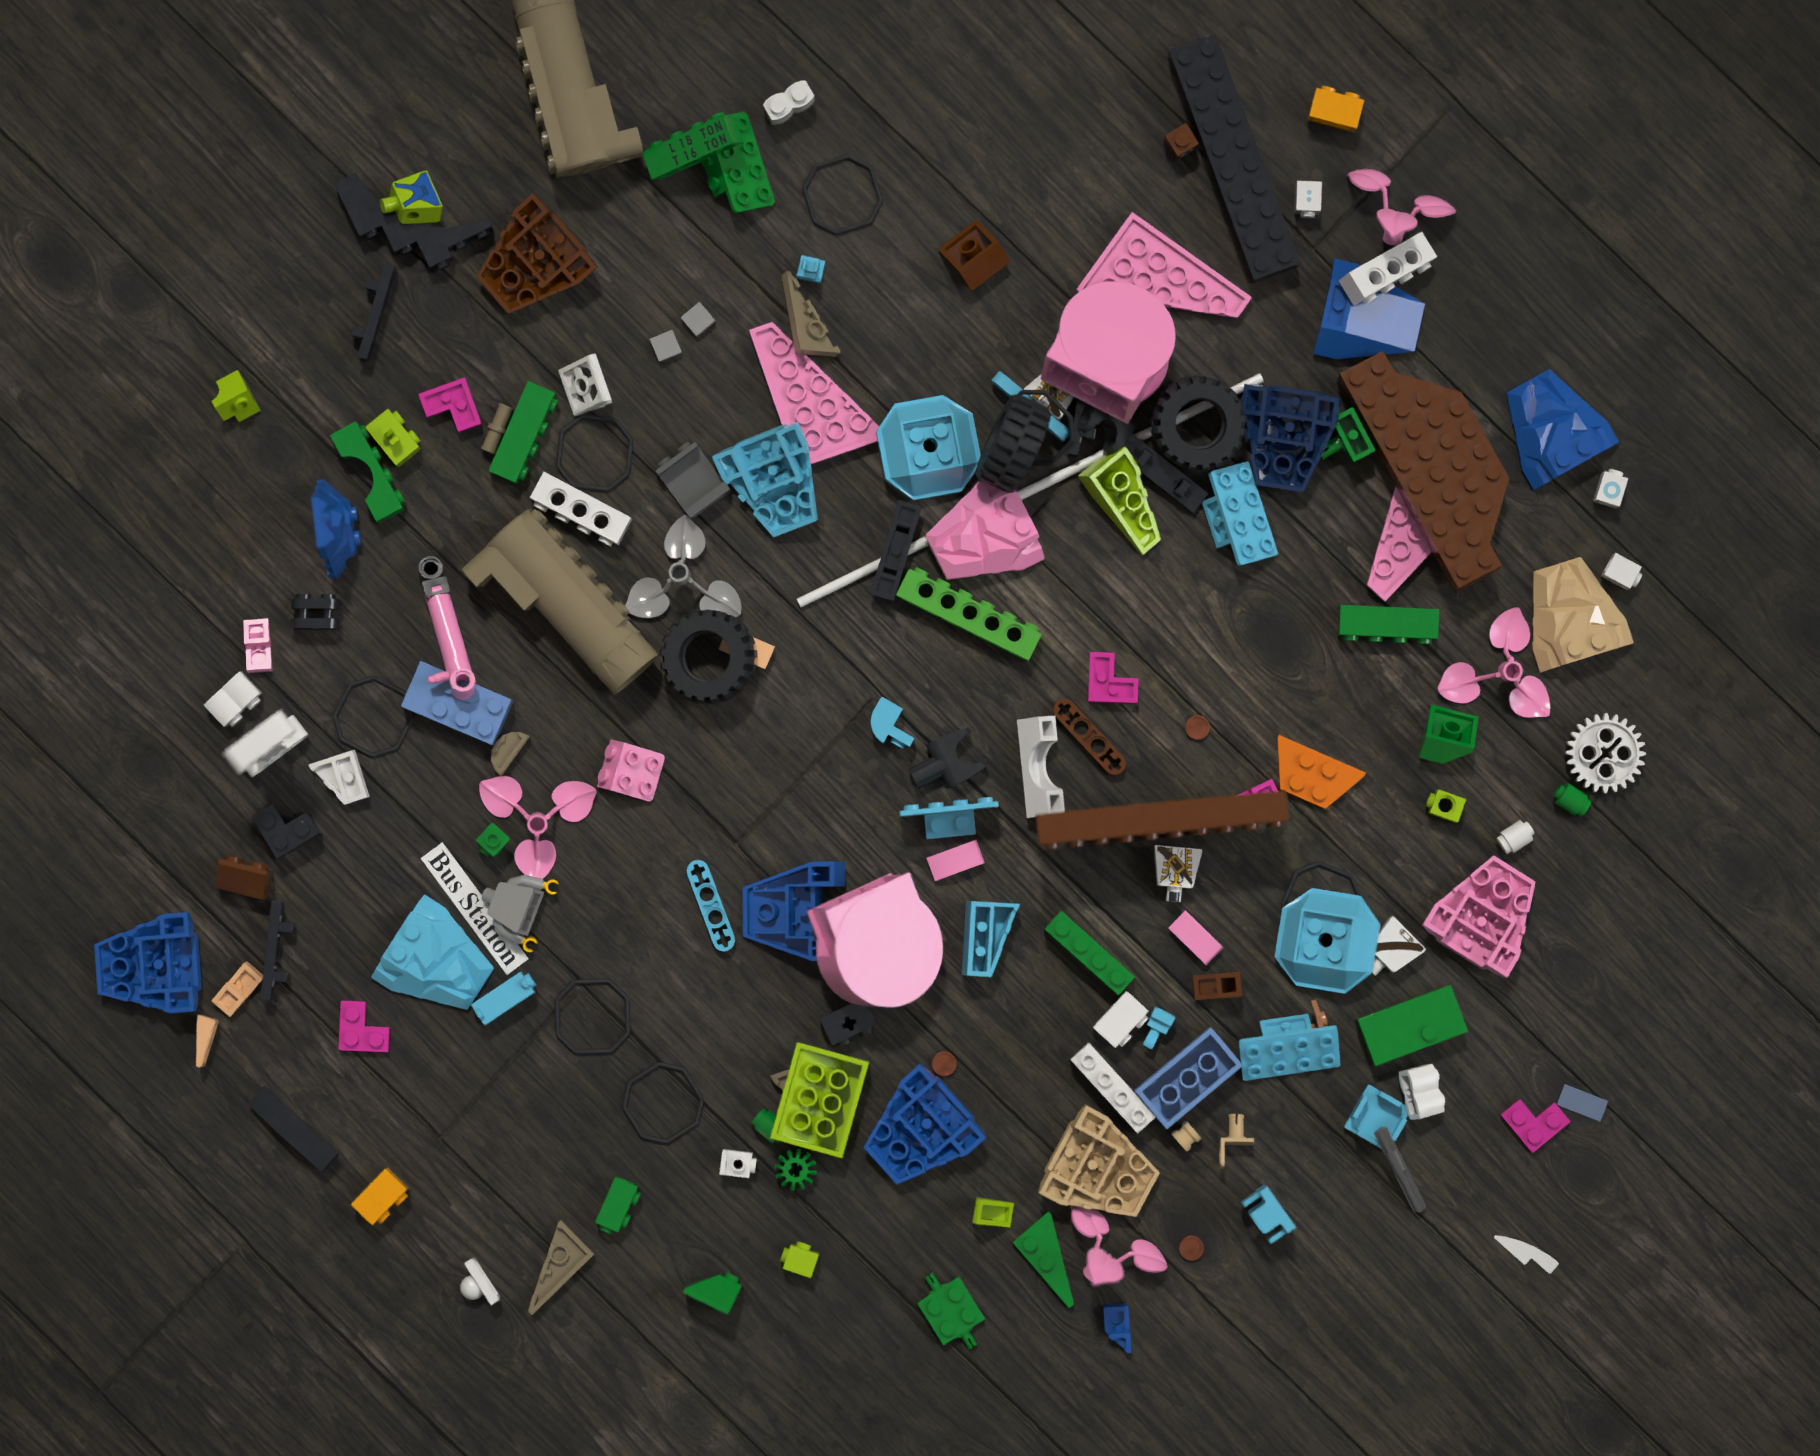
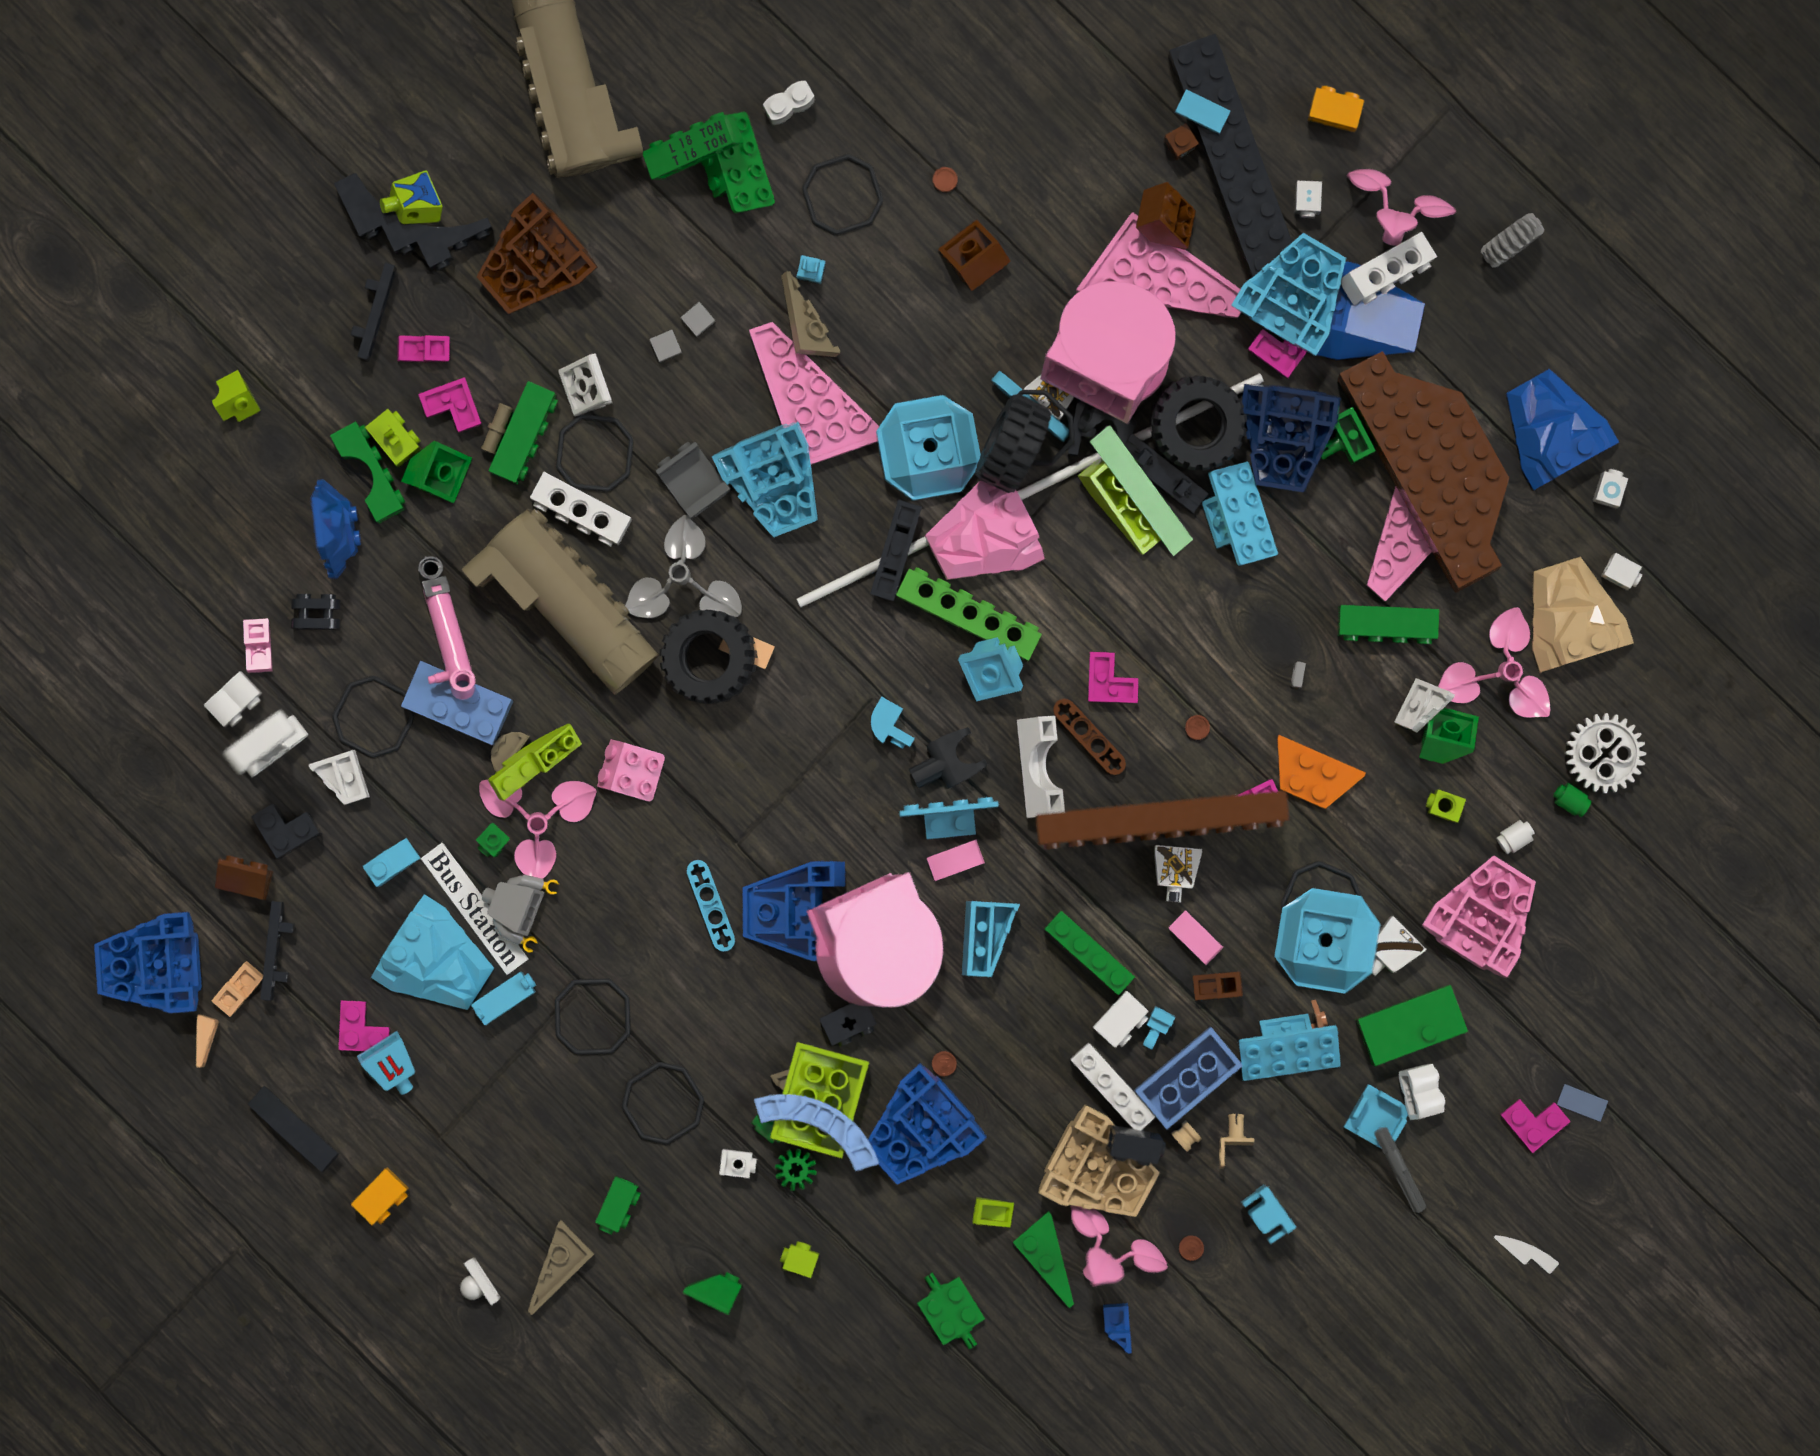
none -> medium azure torso [357,1031,415,1095]
none -> medium azure slope [363,838,420,887]
none -> dark pink slope [397,335,450,362]
none -> green slope [401,441,472,503]
none -> lime slope [488,724,582,801]
none -> light blue tile [754,1094,879,1171]
none -> copper piece [933,167,957,192]
none -> medium azure panel [958,637,1023,701]
none -> sticker [1090,425,1193,556]
none -> black brick [1106,1125,1165,1166]
none -> reddish brown slope [1136,182,1196,249]
none -> medium azure tile [1175,90,1230,134]
none -> medium azure wedge [1231,233,1346,356]
none -> dark pink plate [1248,329,1306,378]
none -> light grey tile [1290,662,1306,689]
none -> white wing [1394,678,1455,732]
none -> light grey gear [1481,213,1544,267]

